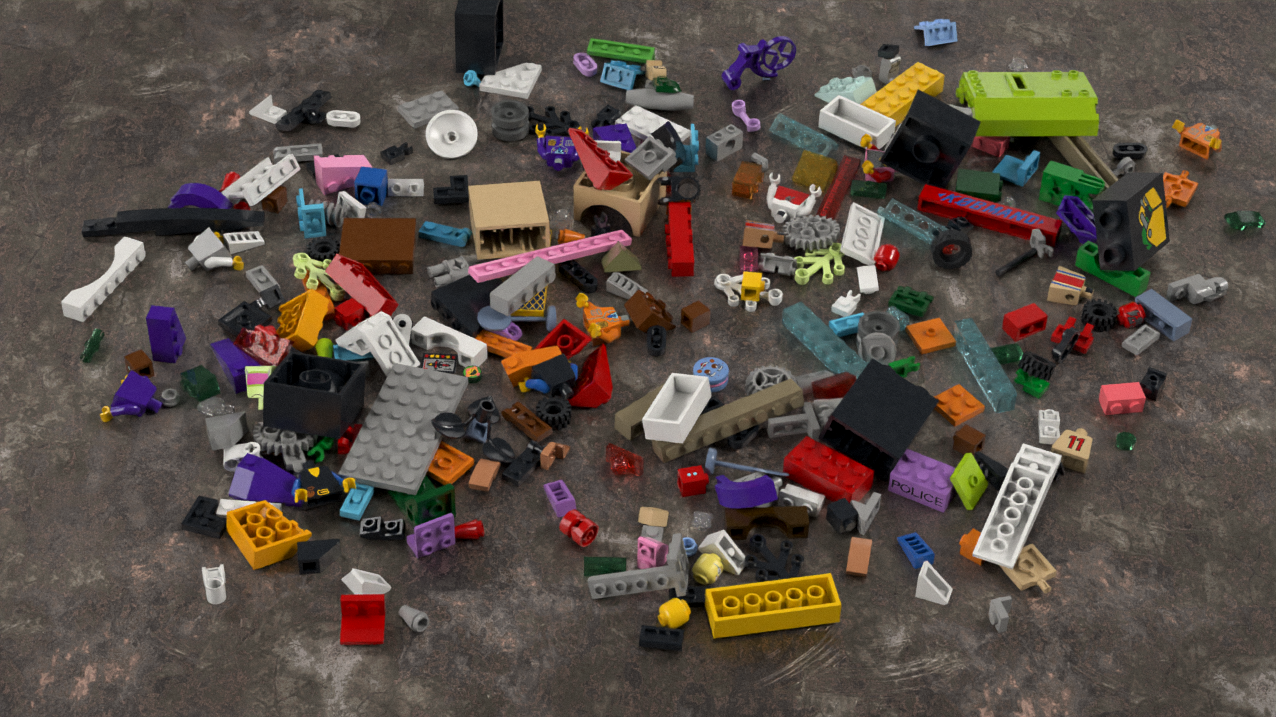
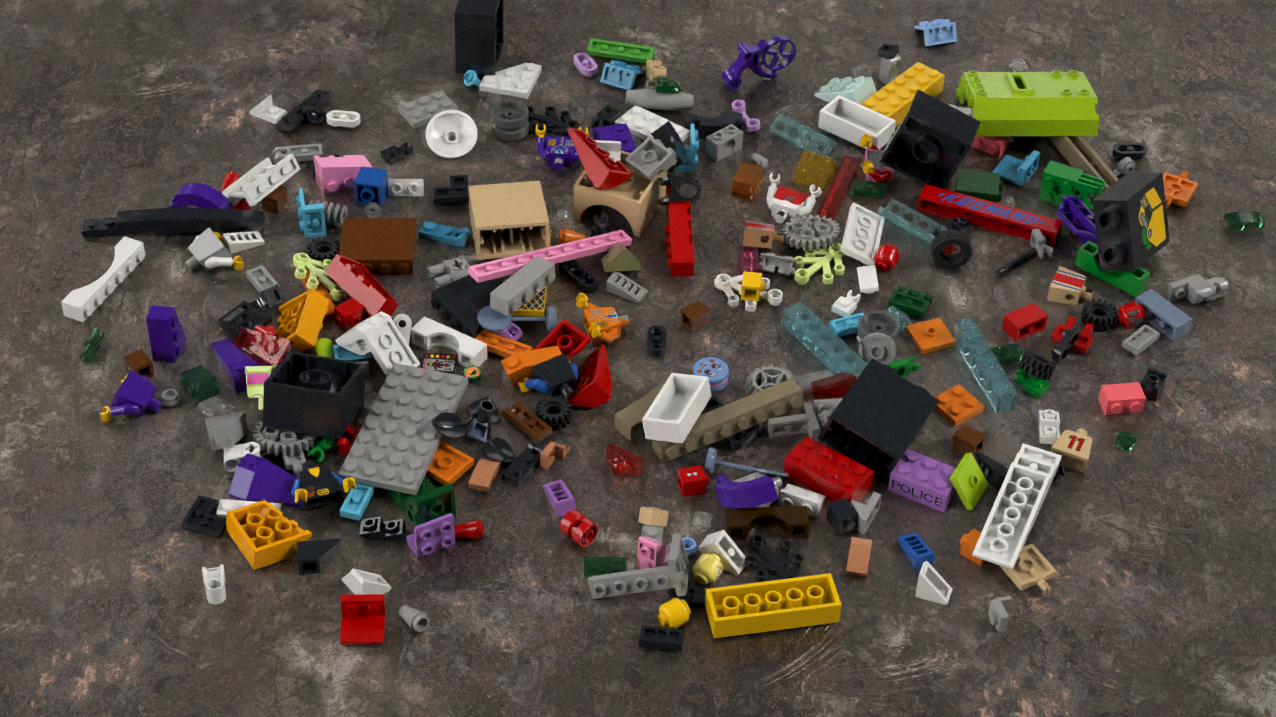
white plate [336,191,366,218] -> none
reddish brown slope [624,289,676,334] -> none
orange torso [1172,119,1222,159] -> none
none -> black arch [685,110,743,139]

